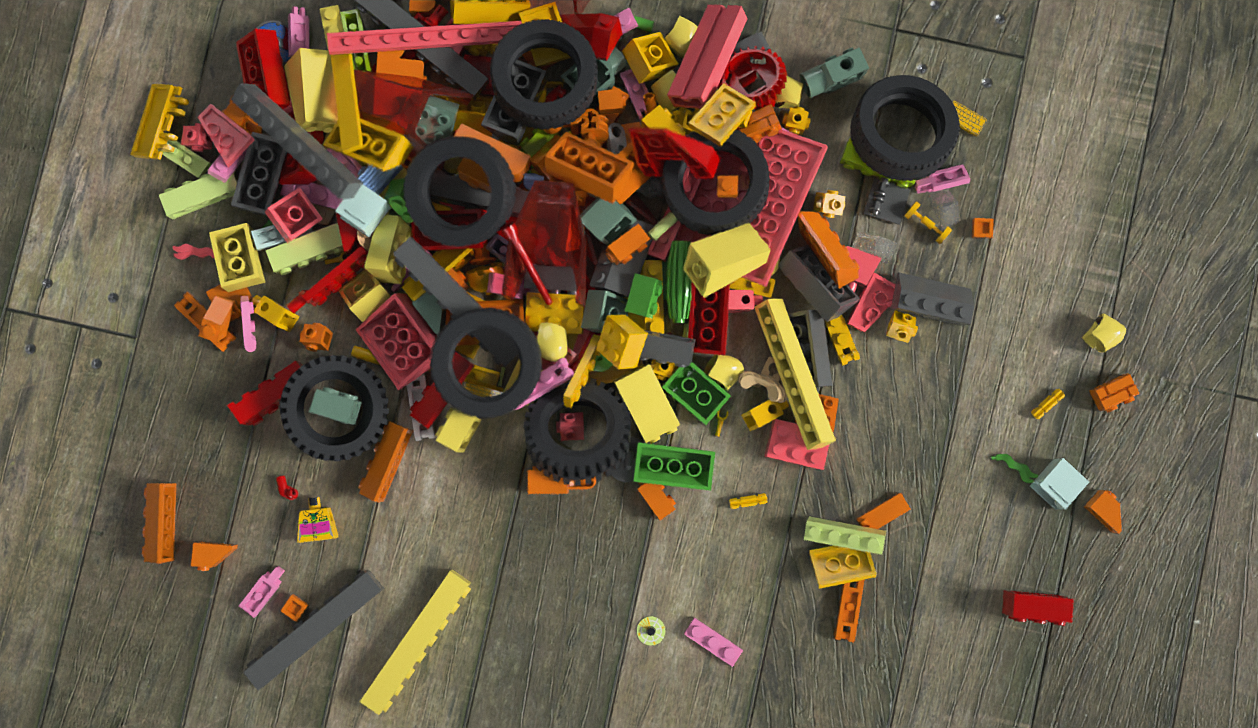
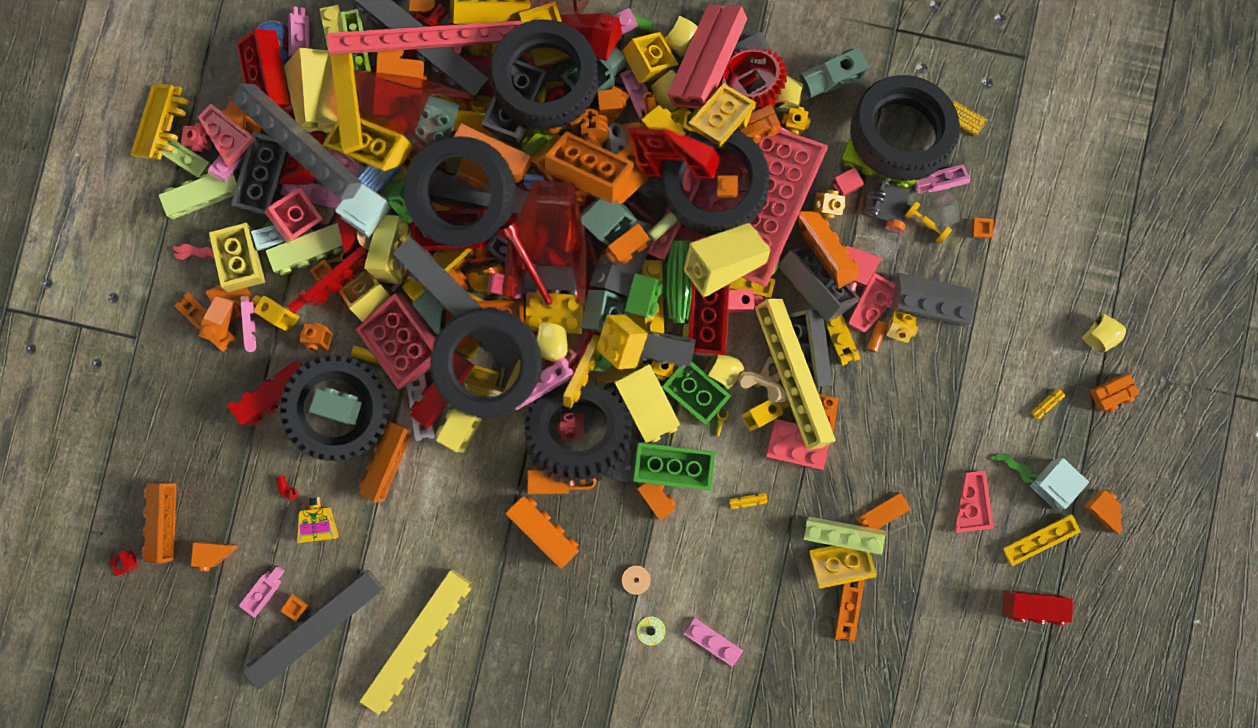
none -> red bracket [109,550,138,576]
none -> orange plate [309,259,333,282]
none -> orange slope [505,496,579,569]
none -> light nougat piece [622,566,651,595]
none -> coral brick [832,168,864,196]
none -> orange axle [867,320,888,353]
none -> orange tile [885,219,906,234]
none -> coral wing [954,471,994,533]
none -> yellow plate [1001,514,1081,566]

